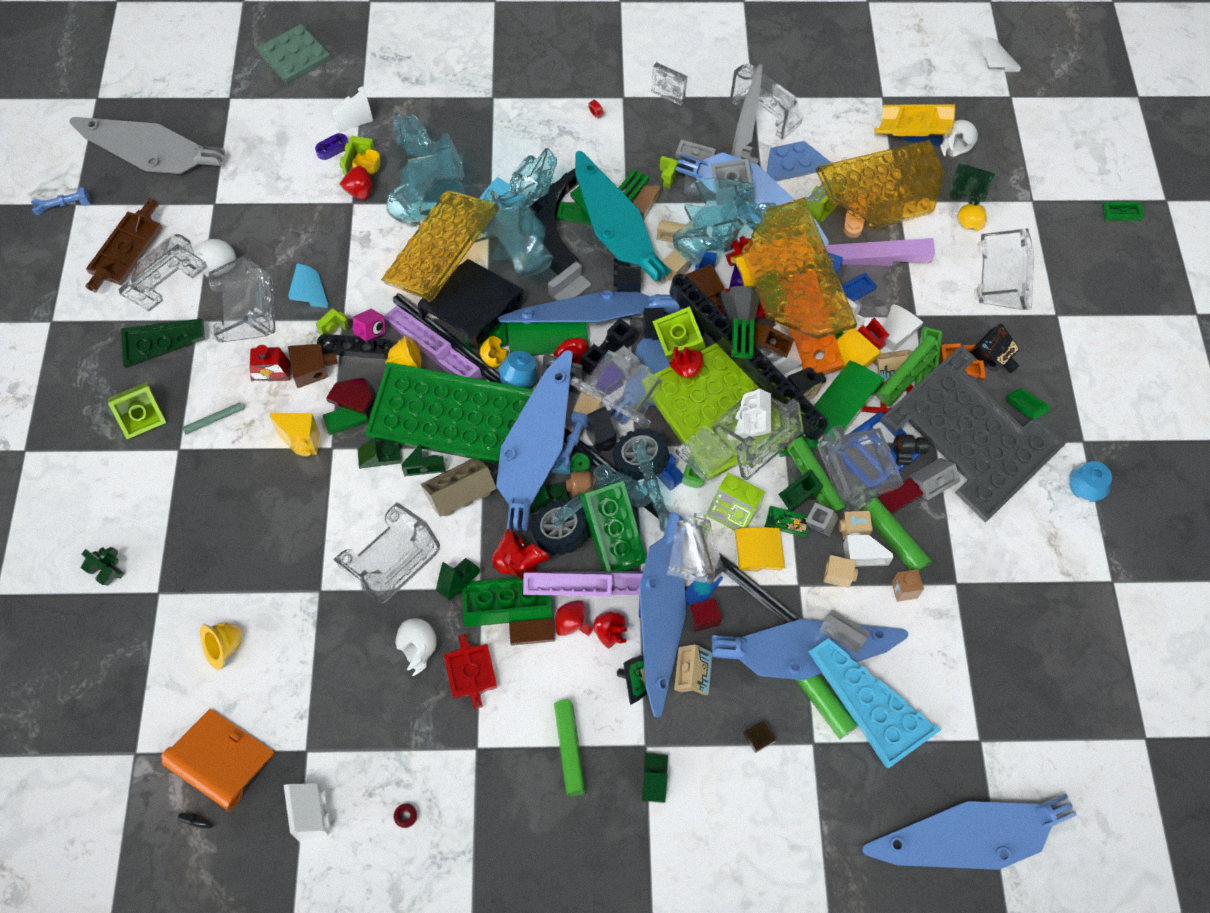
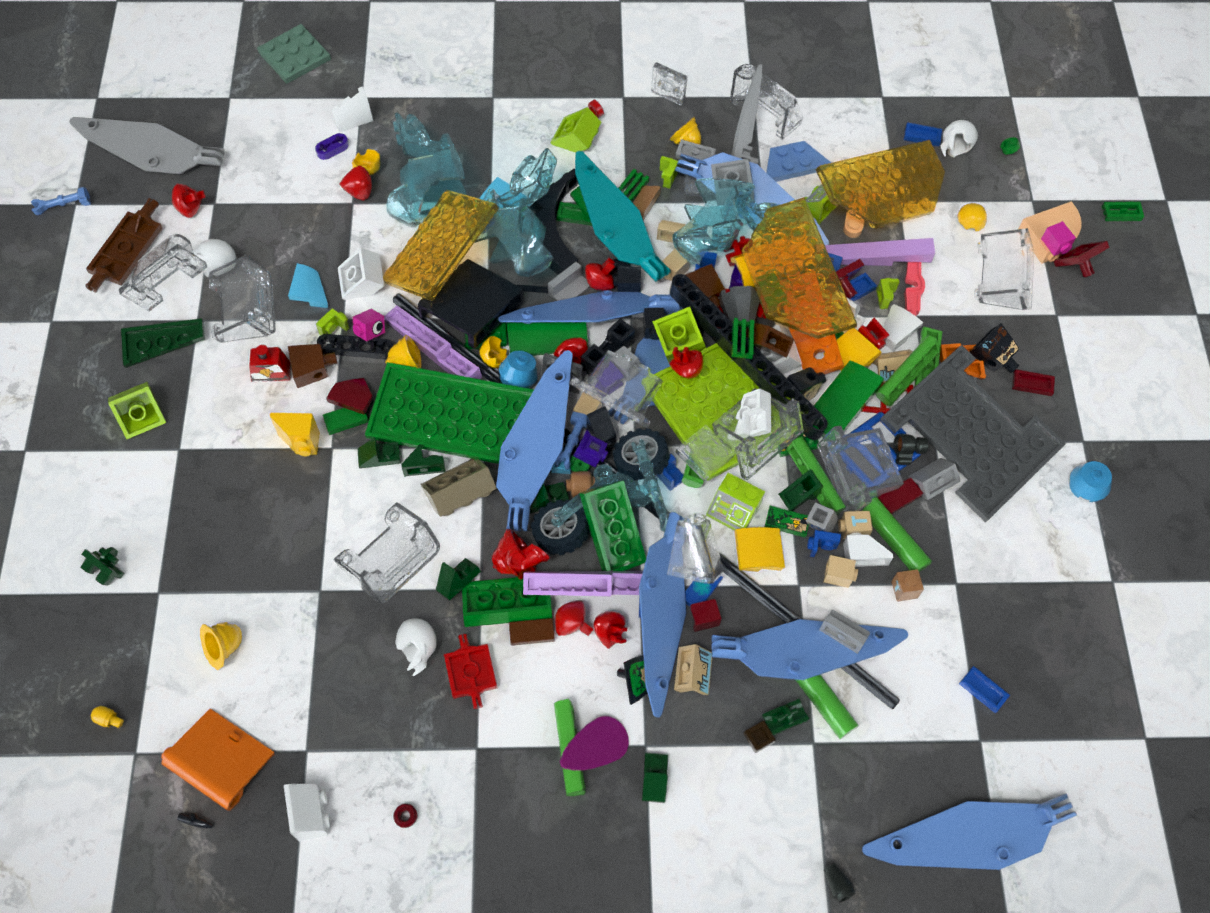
sand green bar [182,402,244,435] -> none
lime bracket [340,136,375,175] -> none
medium azure wing [808,638,942,768] -> none
yellow piece [874,105,955,136] -> none
clear green brick [949,163,995,206] -> none
white slope [981,36,1021,72] -> none
green tile [1006,388,1050,420] -> none
none -> yellow cylinder [91,706,124,728]
none -> red piece [172,184,206,218]
none -> white slope [338,247,384,300]
none -> black piece [517,284,548,293]
none -> lime slope [550,107,601,153]
none -> magenta shield [560,716,629,771]
none -> dark purple window [573,430,608,467]
none -> red piece [585,257,615,291]
none -> yellow piece [669,116,701,145]
none -> dark green hips [762,699,809,736]
none -> blue bracket [807,530,841,557]
none -> dark red tile [823,259,864,299]
none -> pearl dark grey cone [823,863,856,903]
none -> lime bracket [876,278,900,309]
none -> coral piece [904,262,925,316]
none -> blue tile [959,666,1010,713]
none -> green tile [1000,137,1020,155]
none -> dark red tile [1012,369,1055,396]
none -> light nougat brick [1018,201,1081,264]
none -> dark pink brick [1041,221,1076,256]
none -> dark red tile [1054,241,1110,277]

